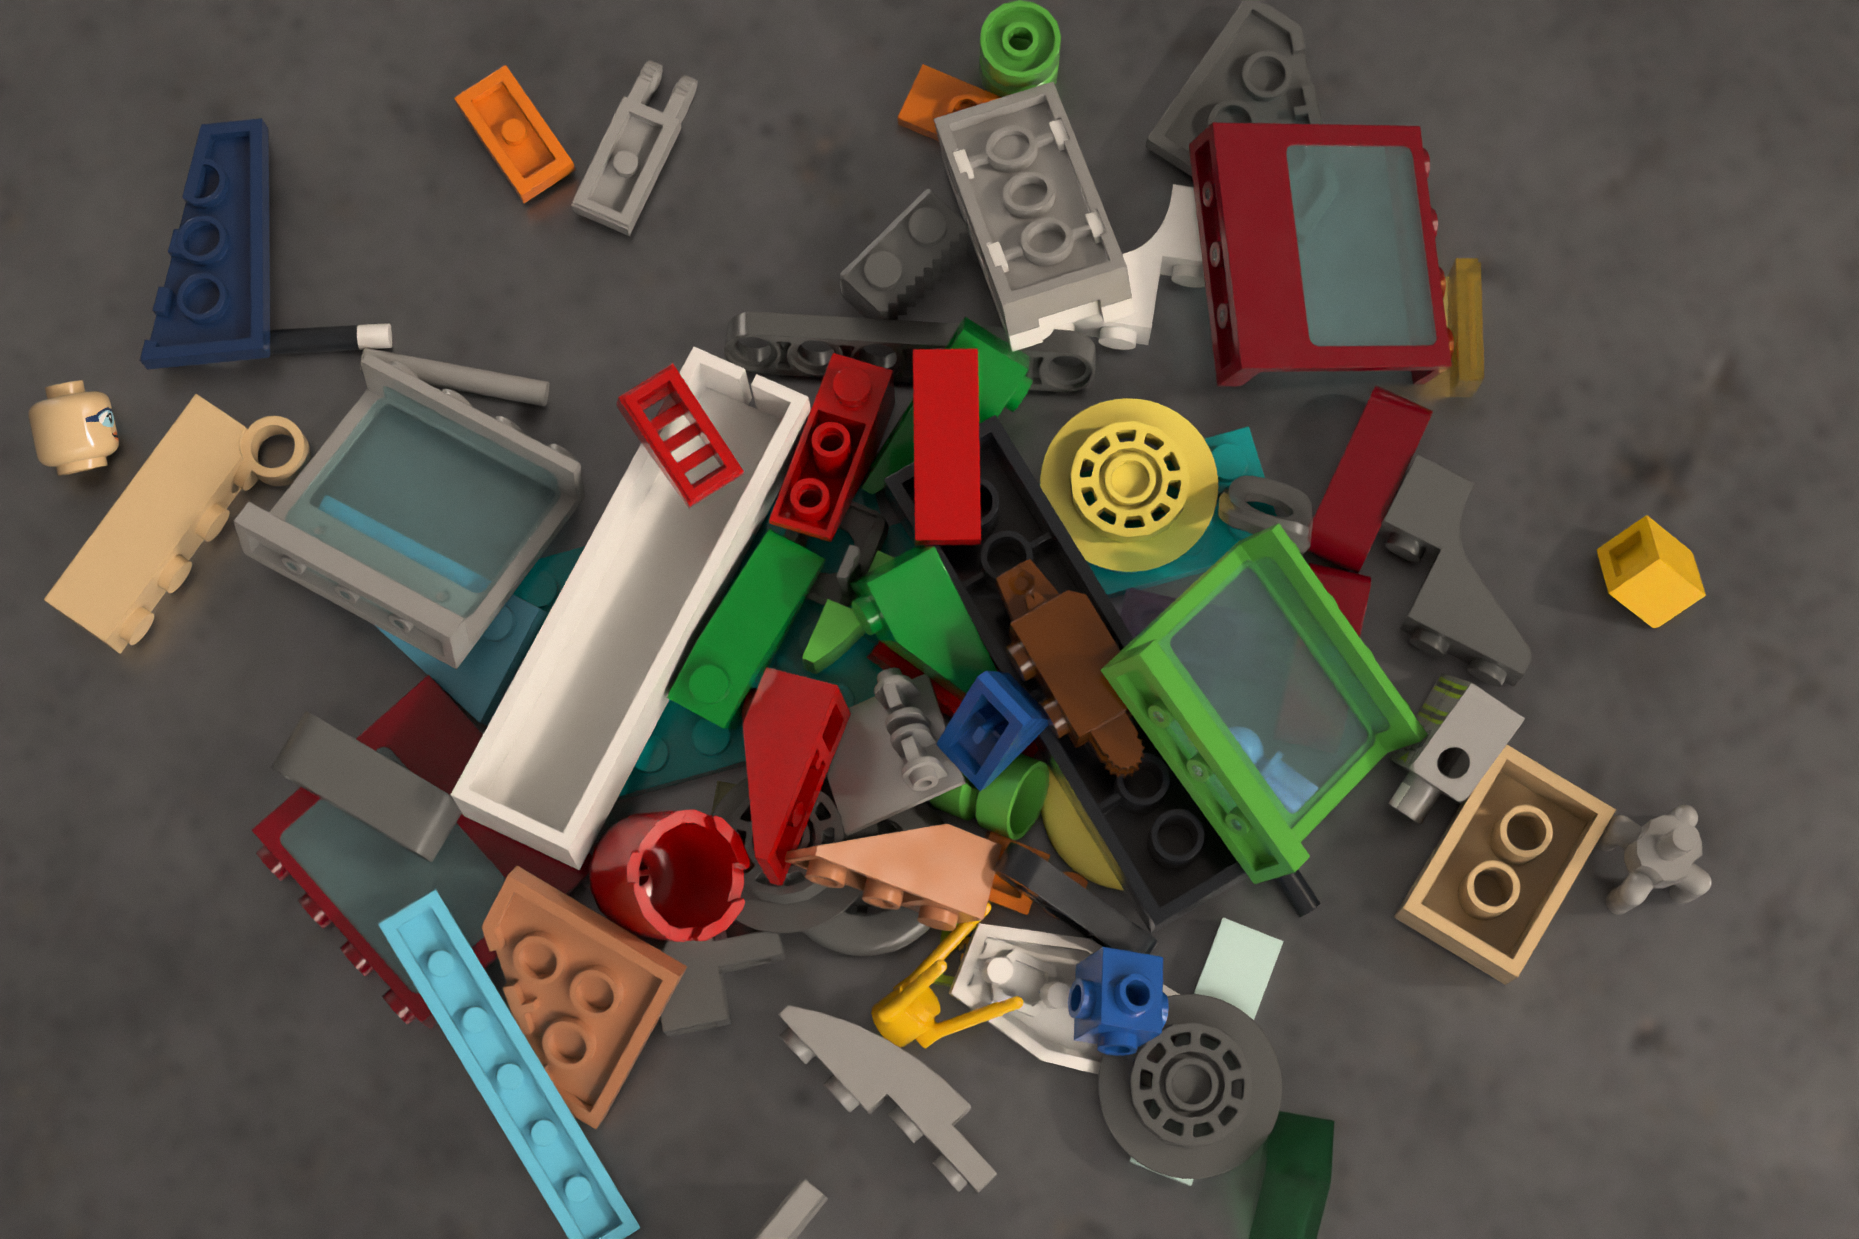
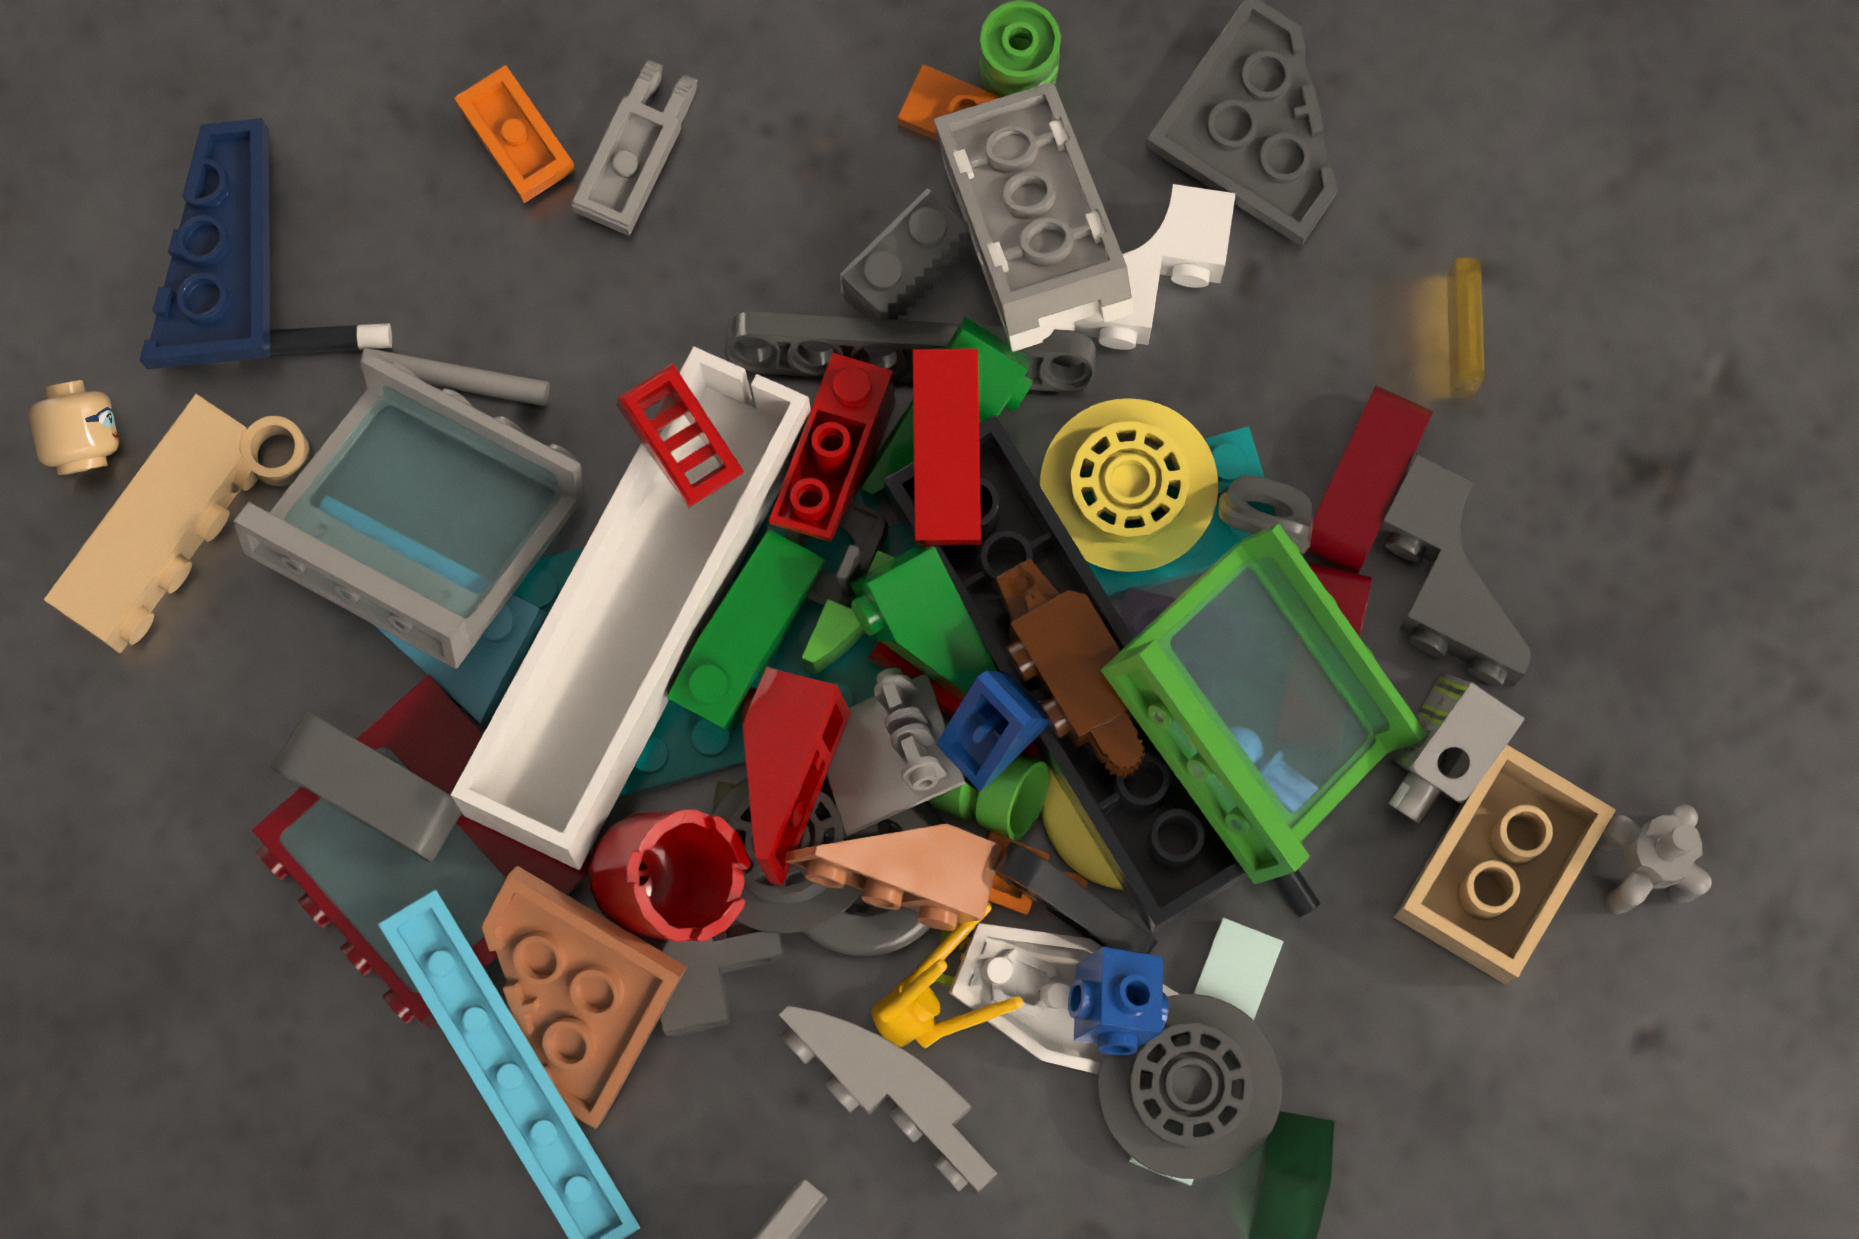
panel [1189,122,1454,386] -> none
yellow panel [1596,515,1706,628] -> none

